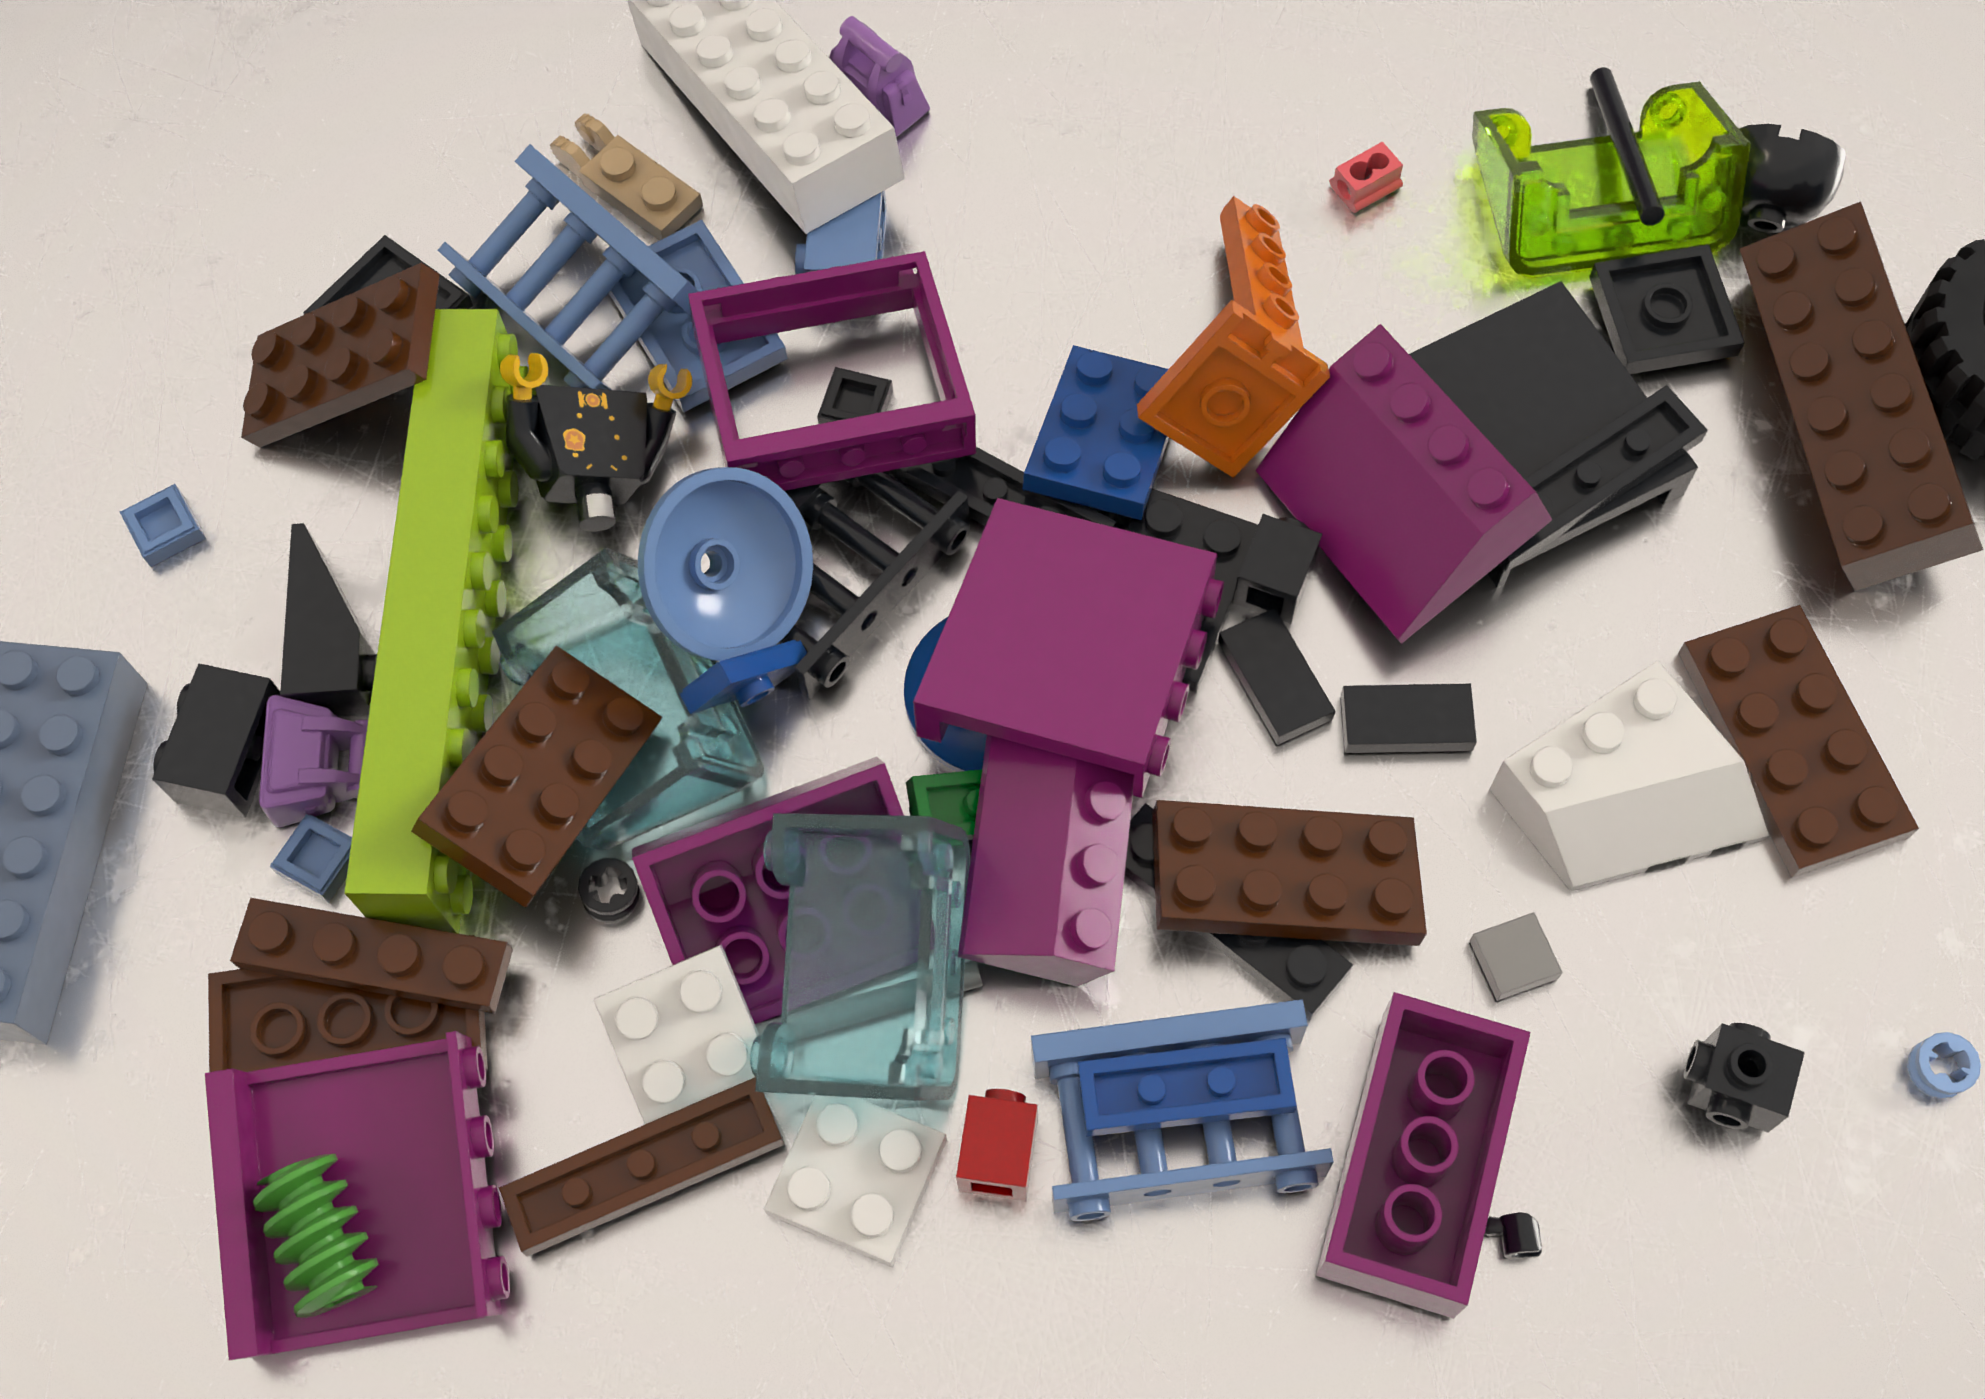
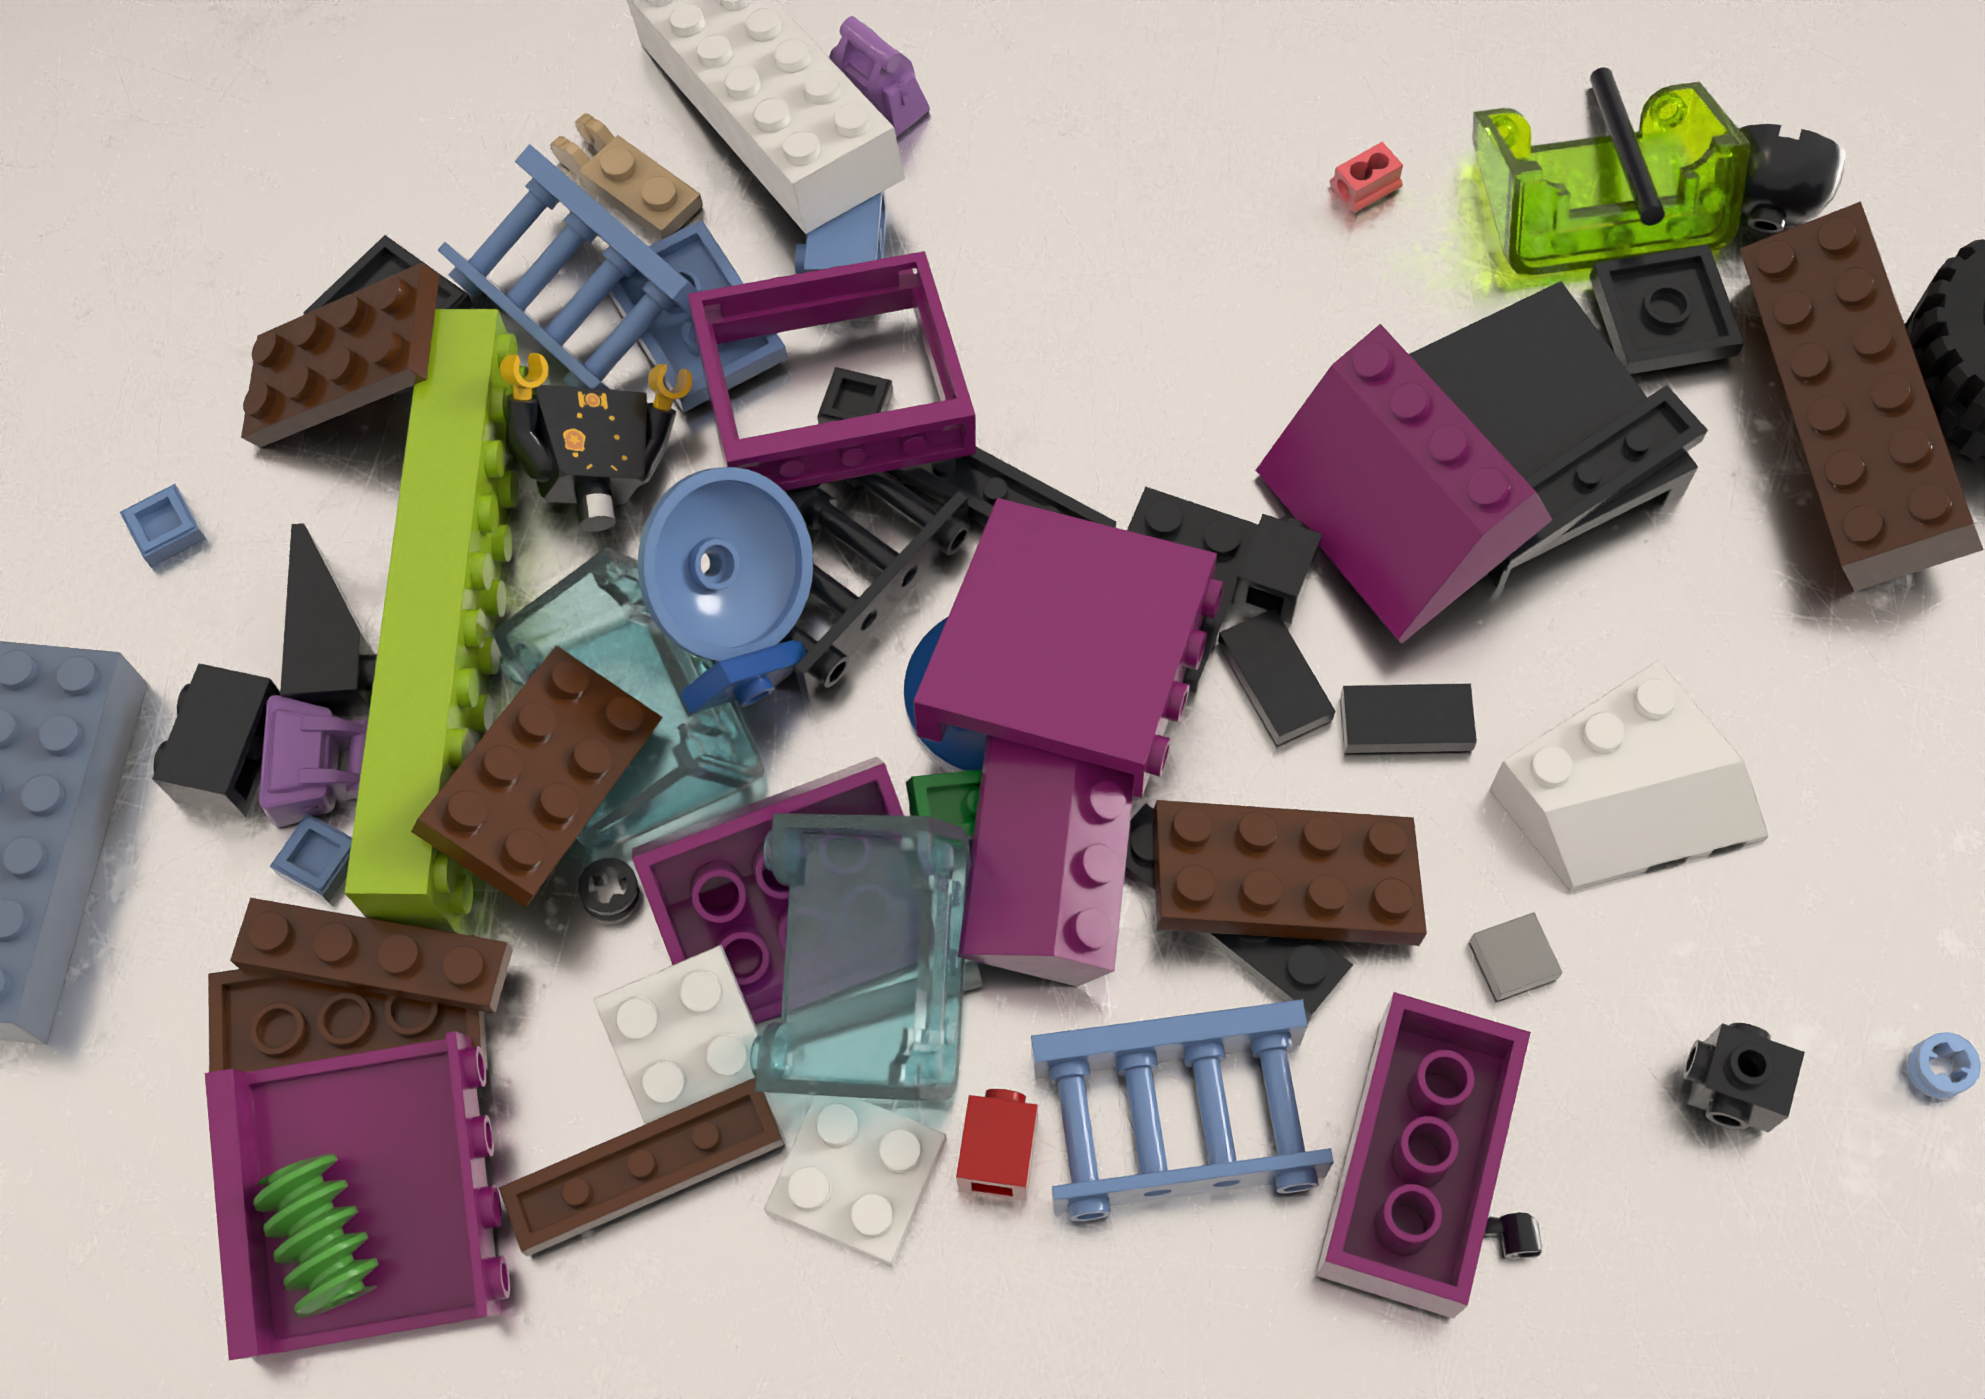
blue plate [1022,345,1169,520] -> none
blue plate [1078,1038,1297,1137] -> none
orange bracket [1137,196,1330,478] -> none
reddish brown plate [1678,605,1919,877] -> none

